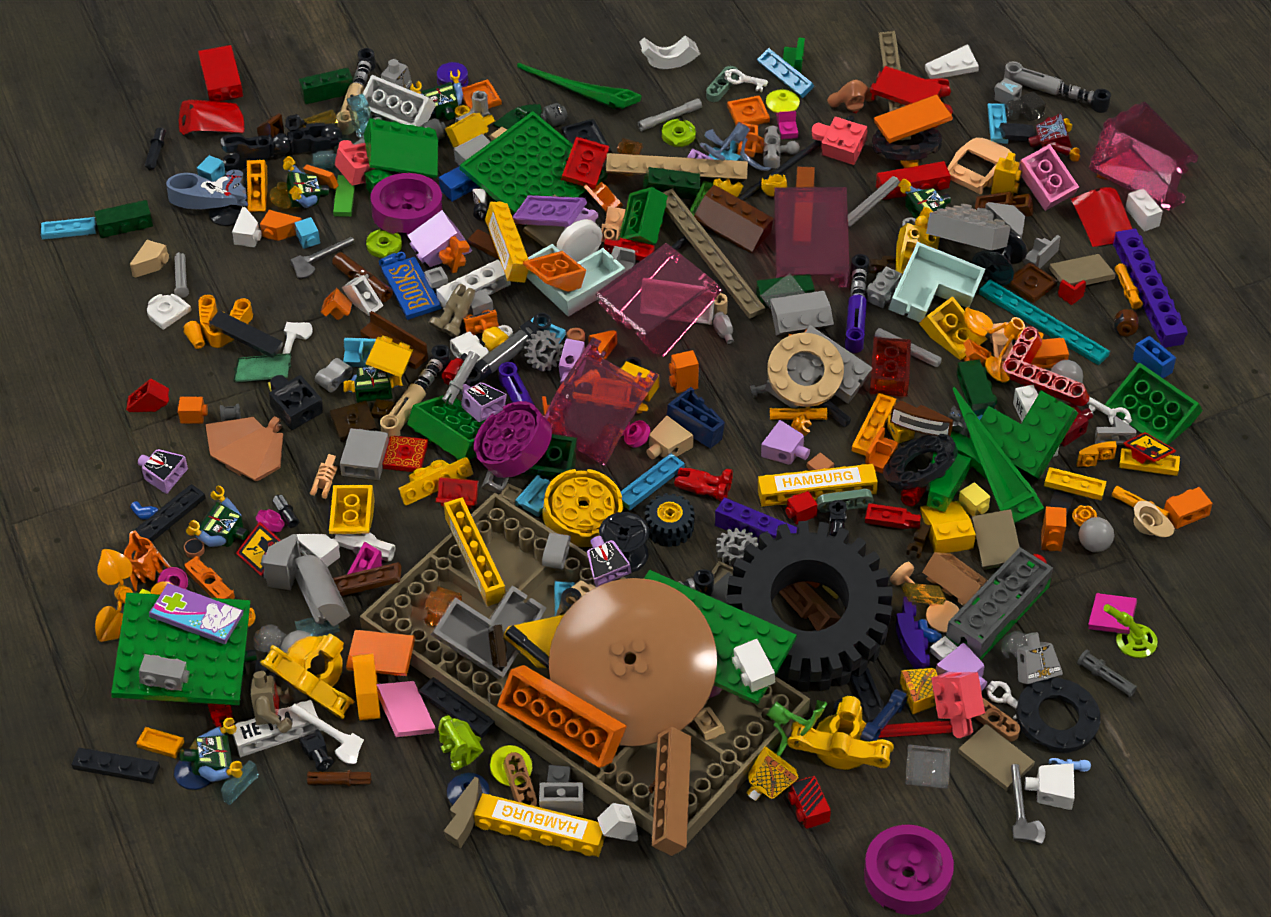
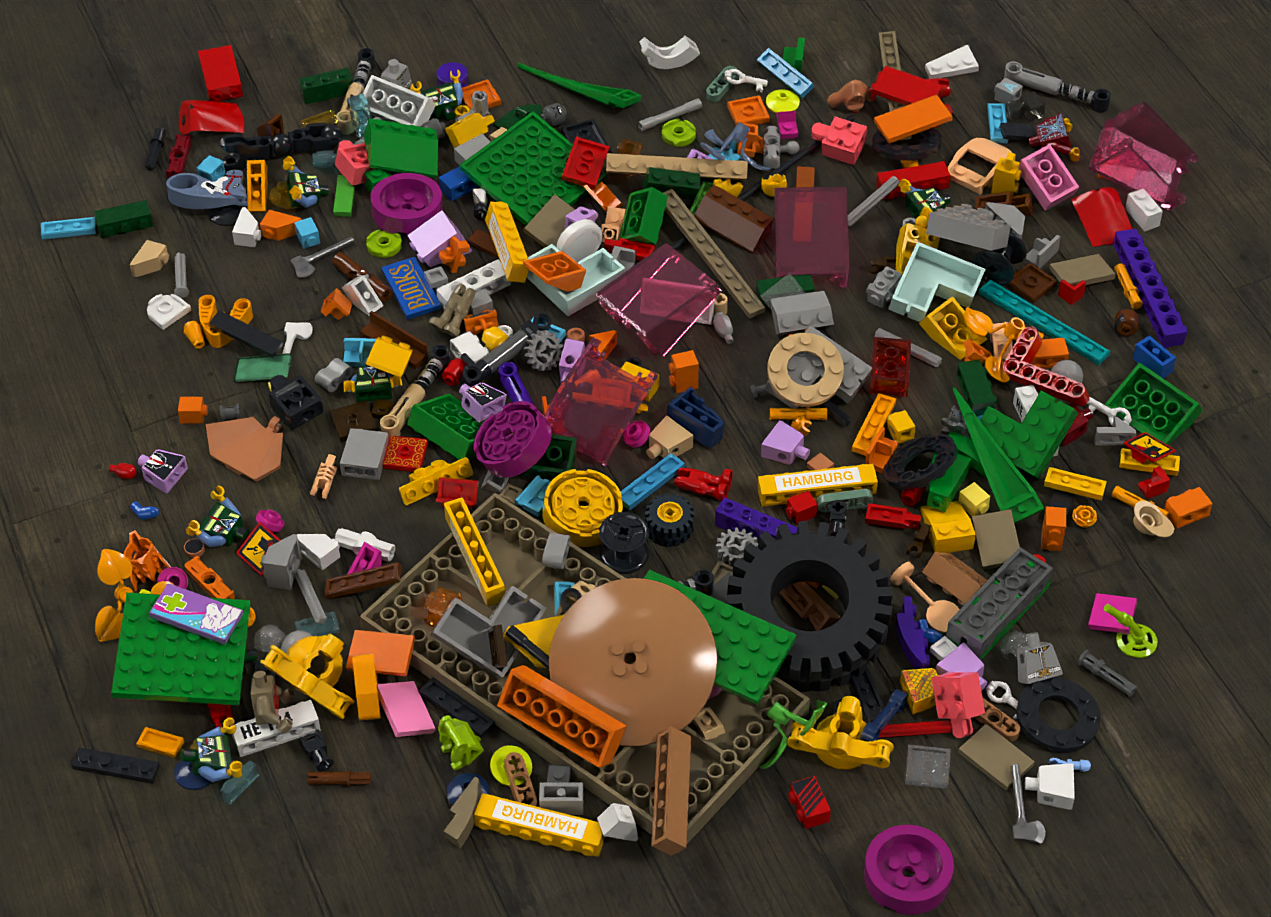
red slope [126,378,169,412] -> none
black plate [133,484,206,542] -> none
light grey brick [139,654,190,691] -> none
black axle [273,494,300,528] -> none
black connector [285,114,307,132] -> none
white piece [290,703,364,764] -> none
light grey brick [295,555,350,627] -> none
orange tile [303,165,339,189] -> none
yellow slope [329,485,375,534] -> none
blue arm [379,251,406,267] -> none
light grey pin [442,351,480,405] -> none
medium lavender tile [513,195,587,227] -> none
torso [587,536,631,587] -> none
white brick [732,639,775,692] -> none
torso [747,746,798,801] -> none
piece [845,254,870,353] -> none
slope [890,400,954,436] -> none
clear yellow tile [902,582,946,605] -> none
light orange slope [1077,441,1117,467] -> none
light grey piece [1078,517,1115,552] -> none
none -> red cylinder [109,463,137,479]
none -> dark red piece [166,134,192,178]
none -> red panel [1138,466,1170,499]

